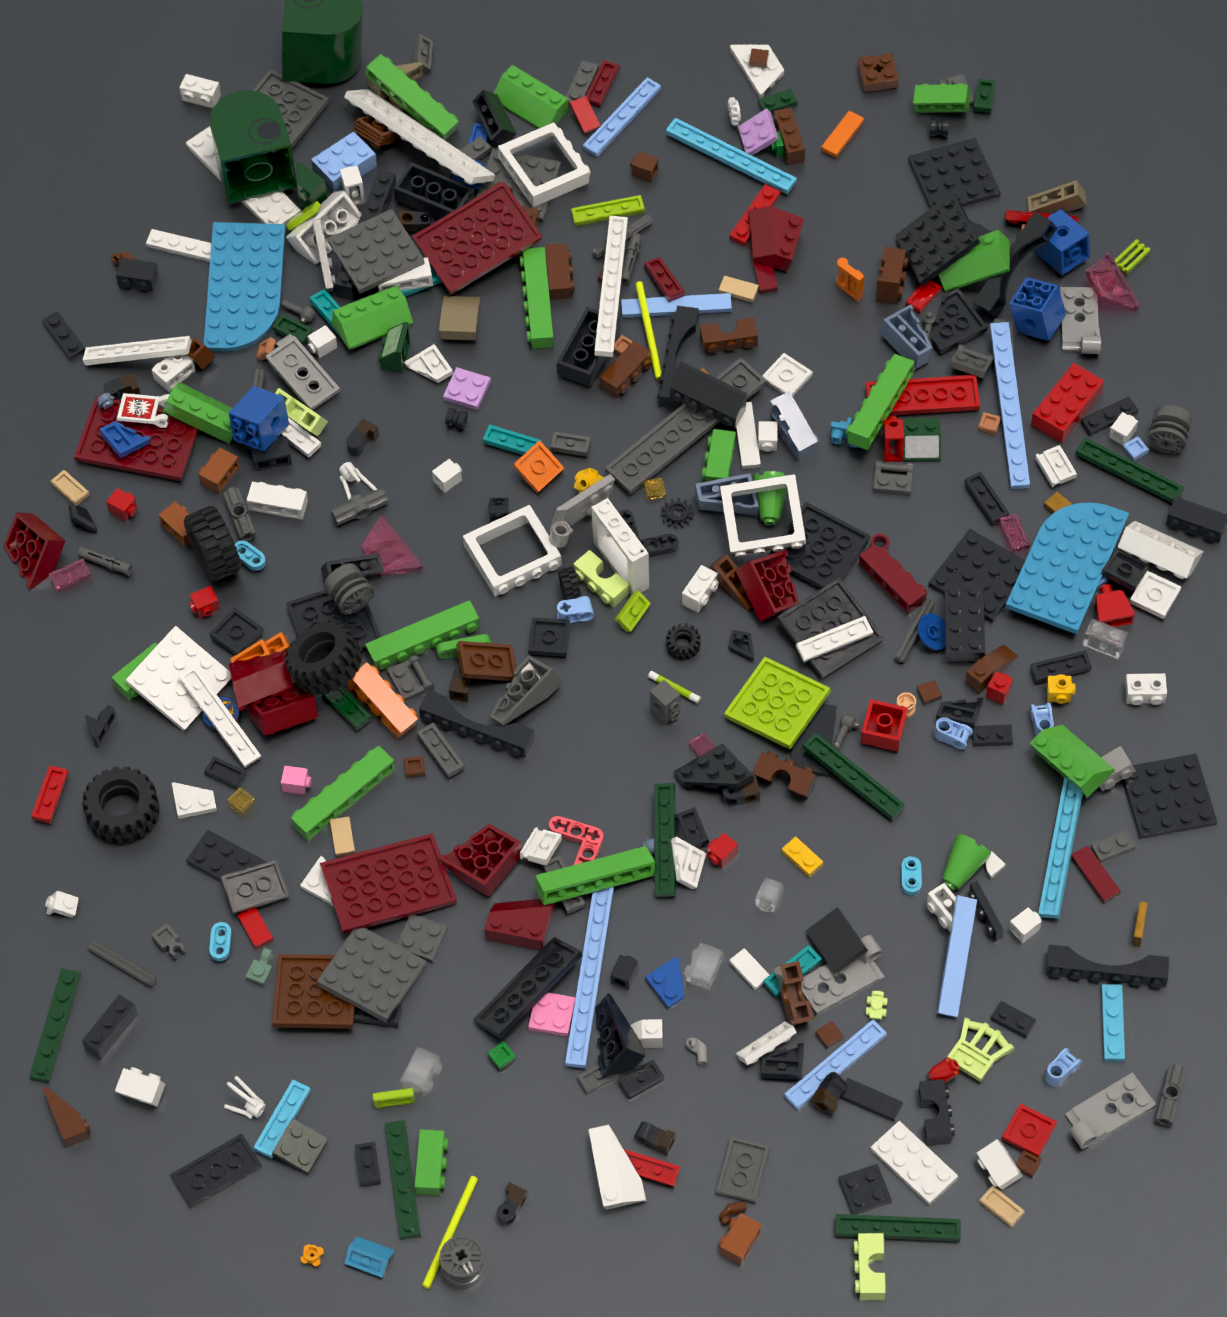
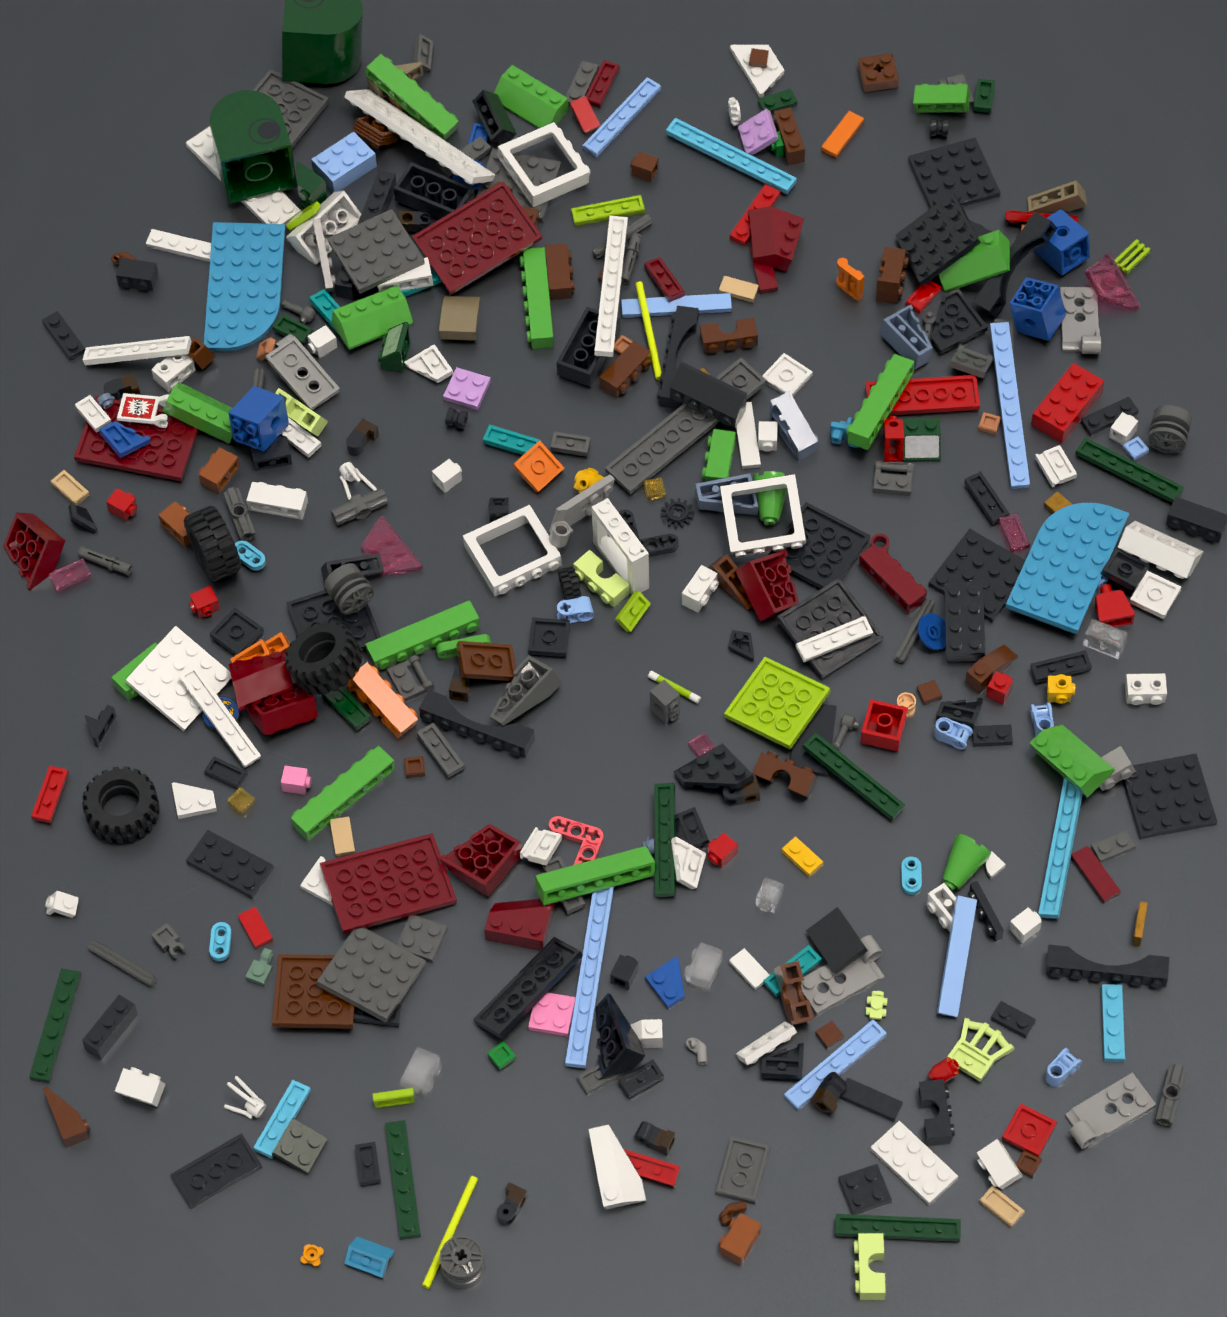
white brick [180,74,221,108] -> none
tile [220,859,289,914] -> none
white brick [340,166,365,206] -> none
bright green brick [415,1129,449,1196] -> none
black tyre [666,623,701,660] -> none
none -> white plate [75,395,112,433]

